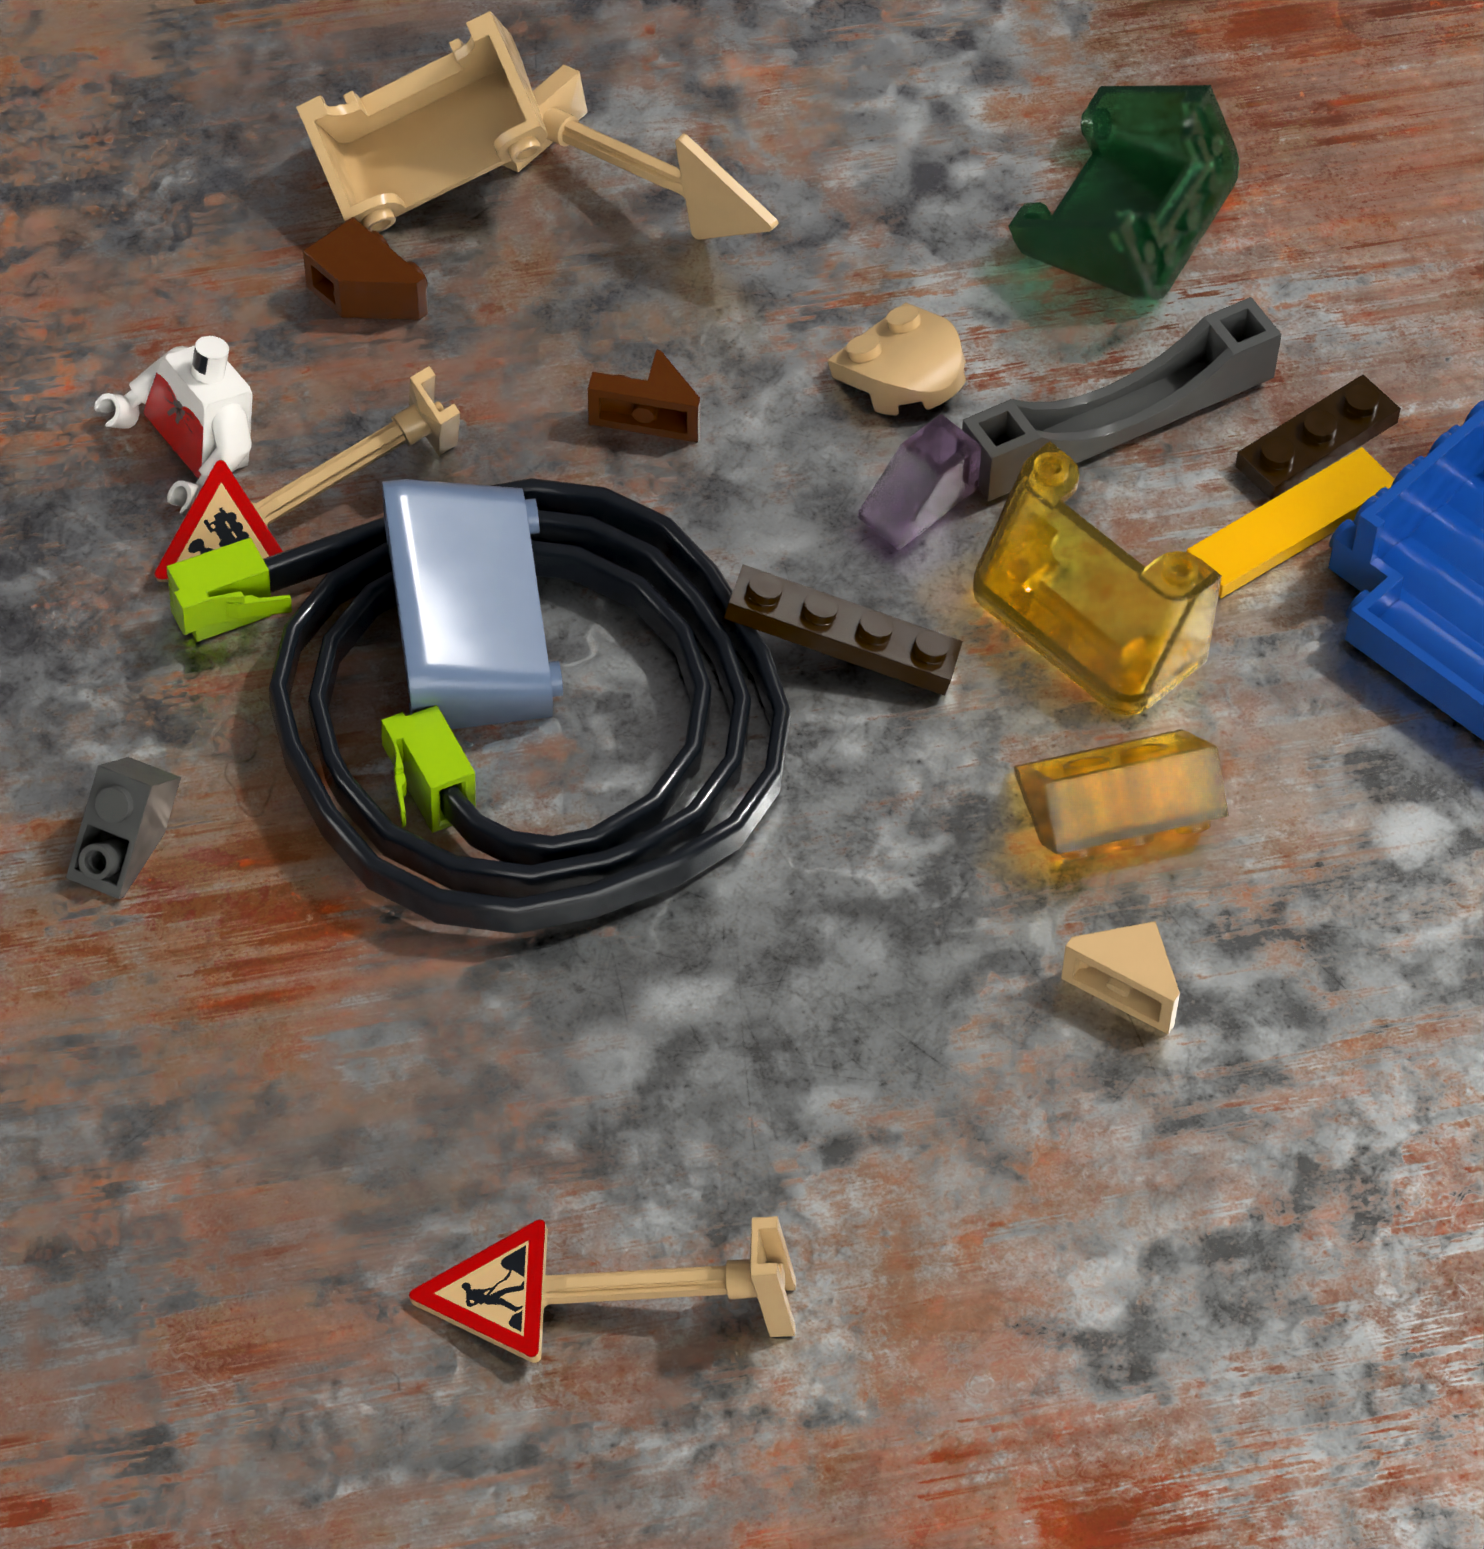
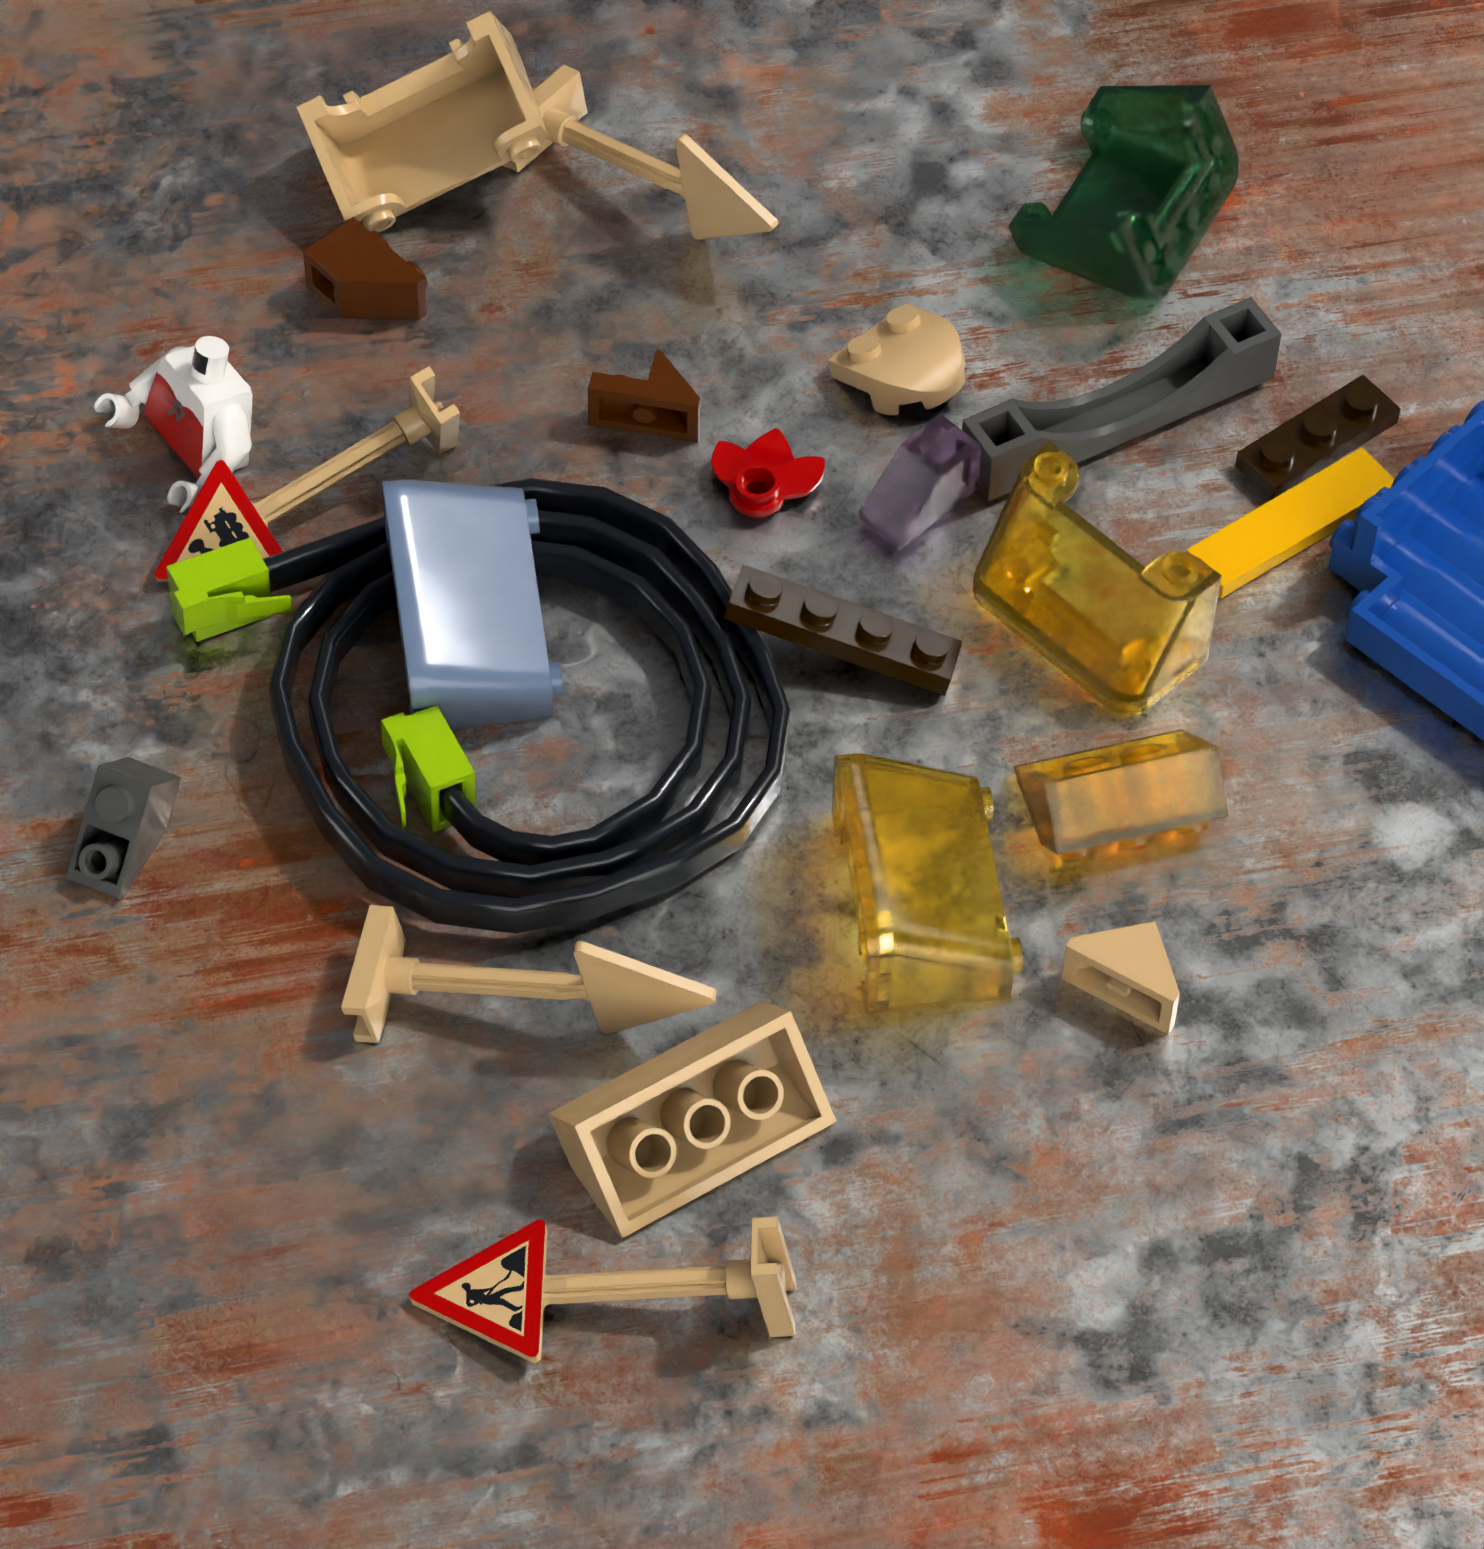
none -> tan piece [341,905,717,1043]
none -> tan slope [548,1001,837,1238]
none -> red plate [711,428,825,517]
none -> clear yellow windscreen [831,753,1023,1013]

